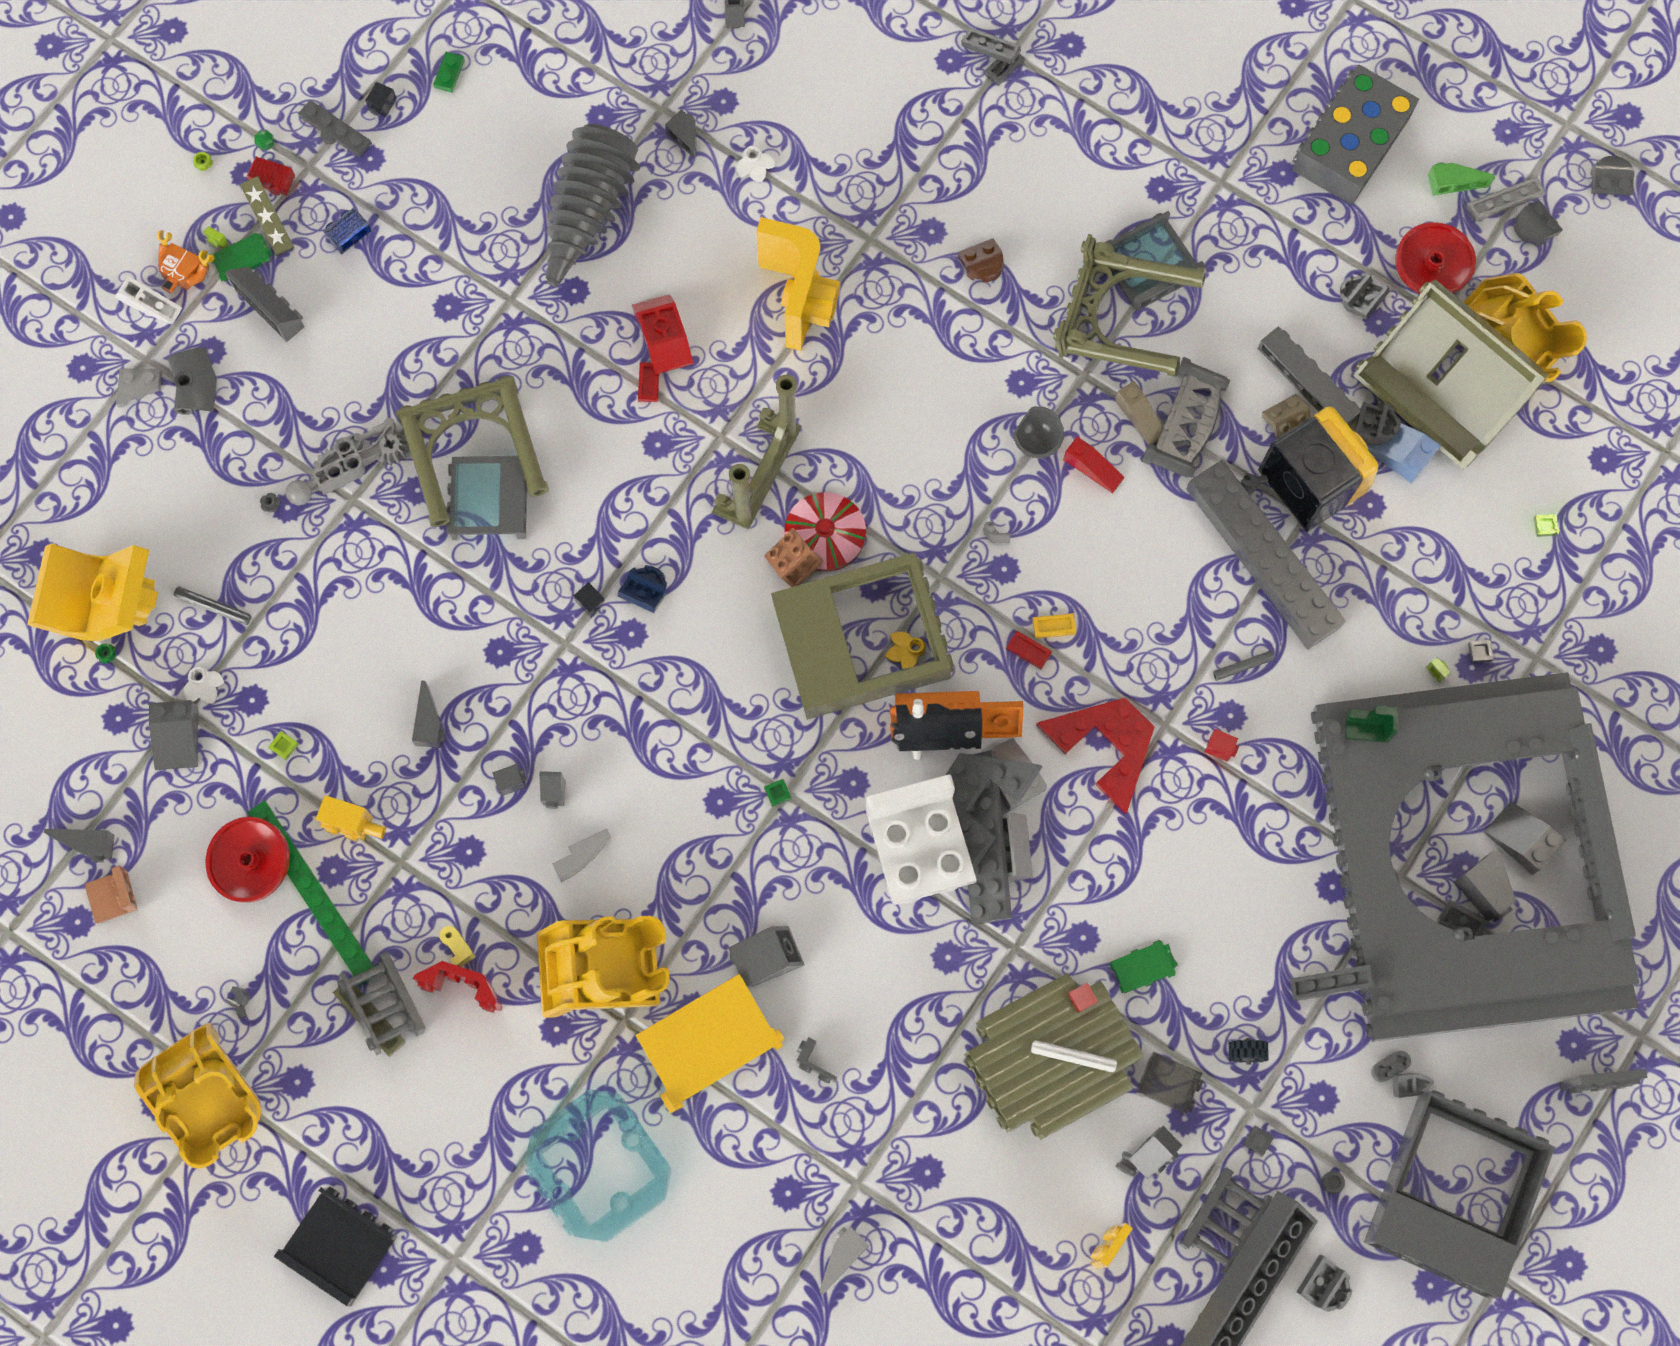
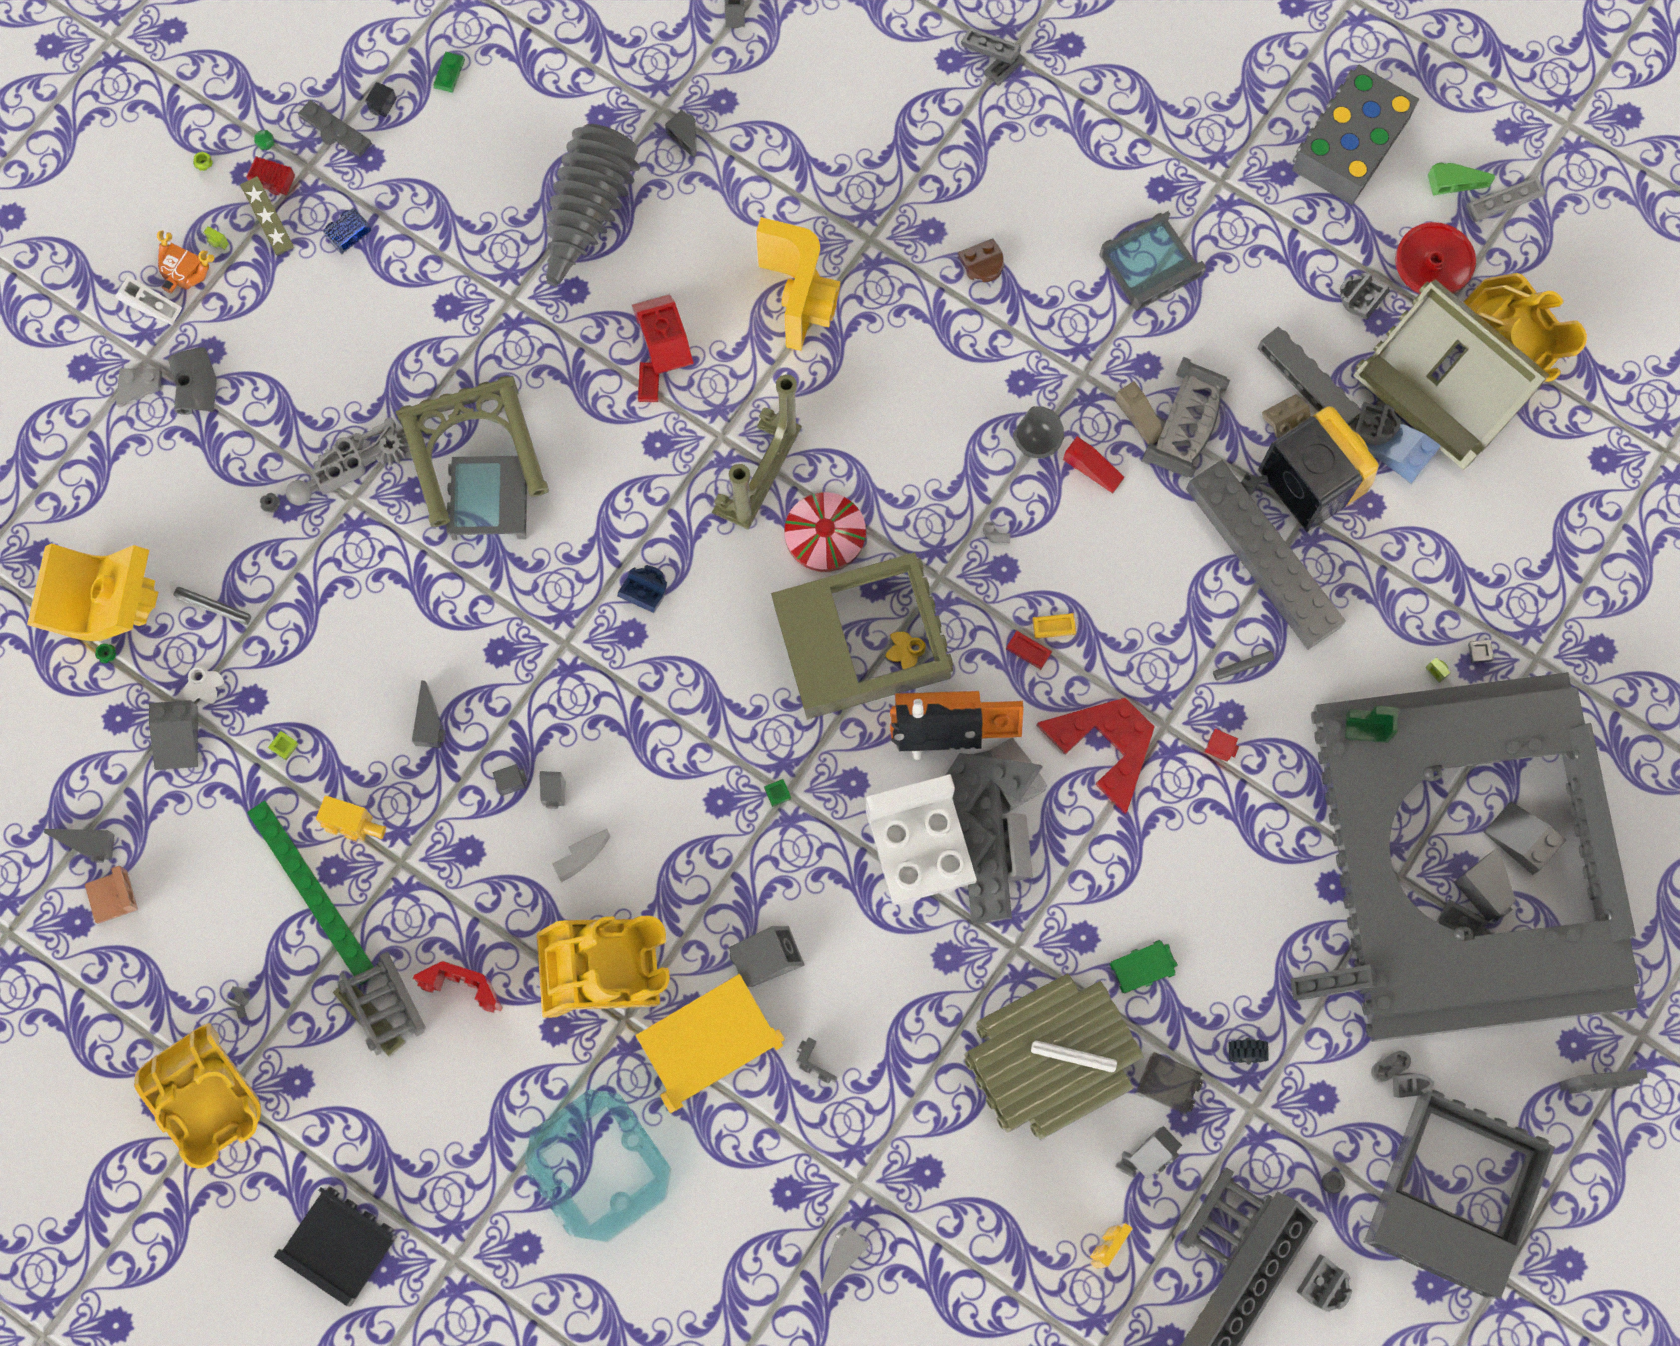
red dish [205,817,290,903] -> none
green piece [211,233,272,282] -> none
dark grey slope [225,267,305,342] -> none
light yellow leg [439,926,476,967] -> none
black panel [573,582,605,618] -> none
white plate [737,146,775,183] -> none
nougat bracket [764,528,824,587] -> none
olive arch [1053,234,1206,377] -> none
tile [1068,983,1098,1013] -> none
dark grey plate [1243,1125,1274,1157] -> none
dark grey slope [1514,200,1563,246] -> none
clear neon green plate [1534,514,1559,537] -> none
dark grey slope [1590,156,1634,196] -> none

